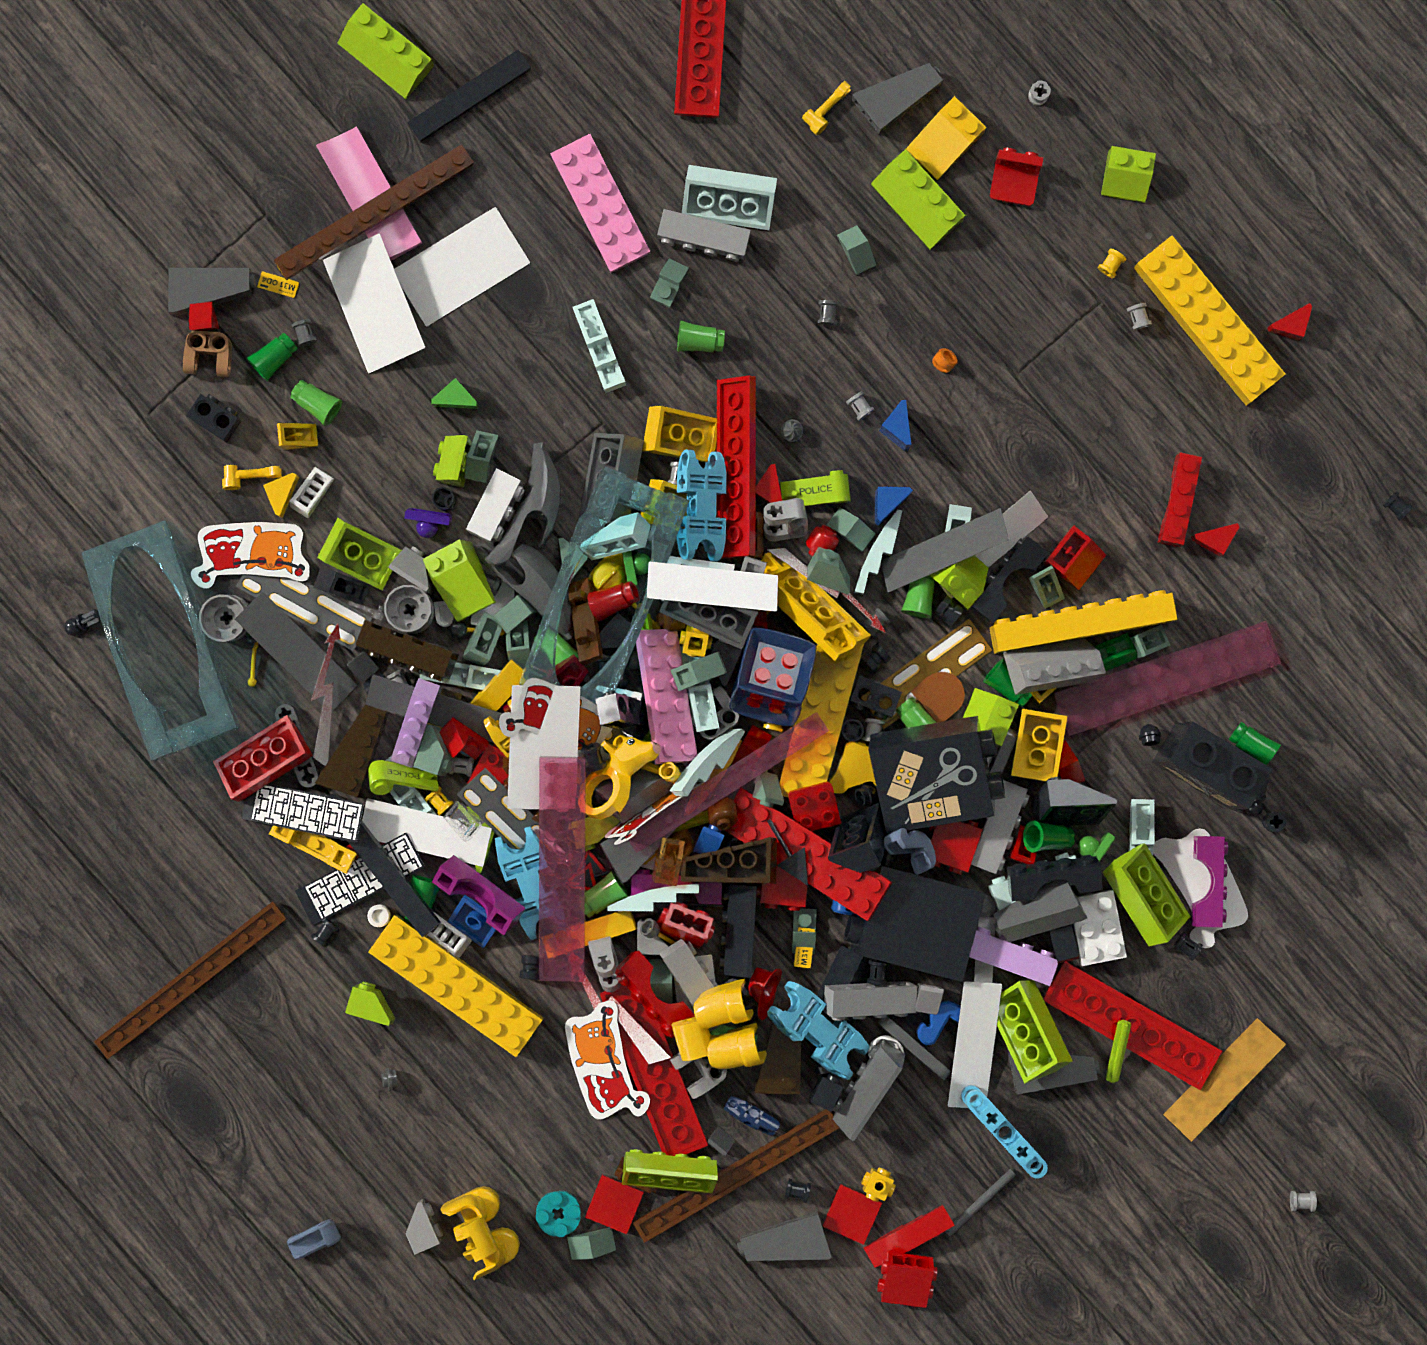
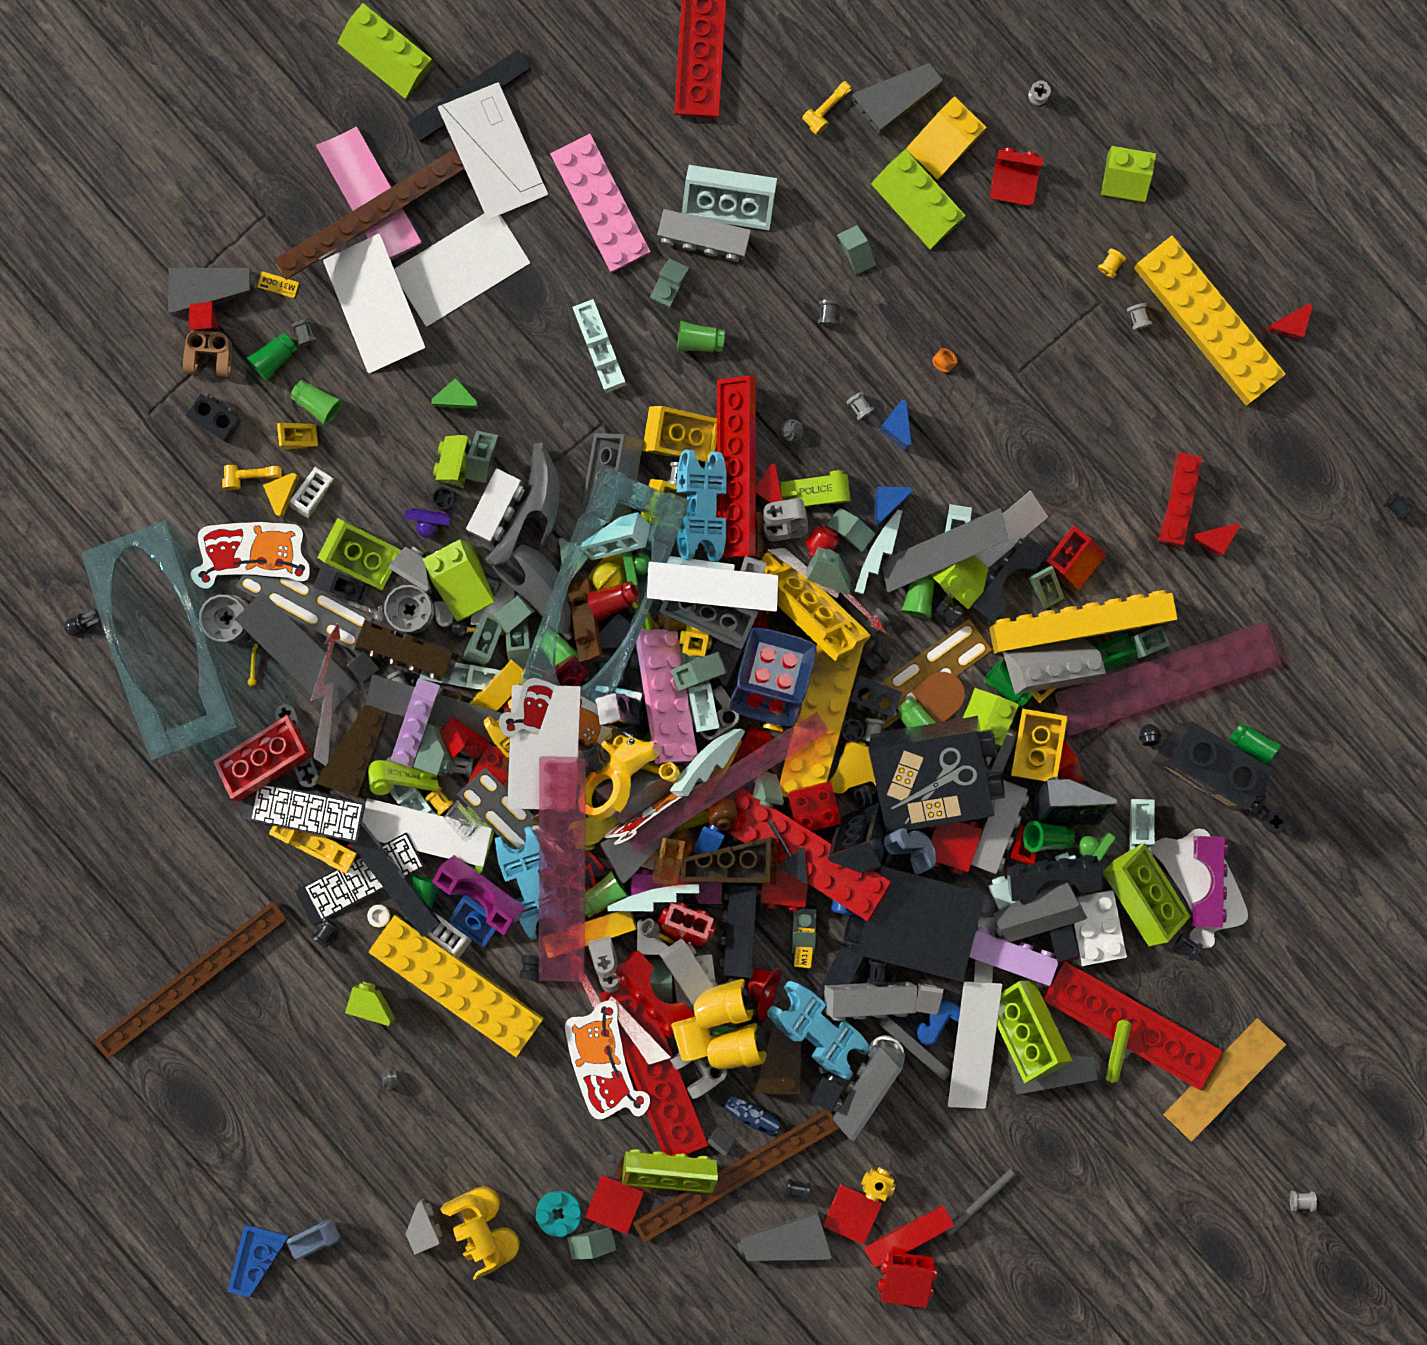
medium azure piece [961,1085,1048,1178] -> none
none -> blue wing [227,1224,289,1297]
none -> white sticker [438,83,548,219]

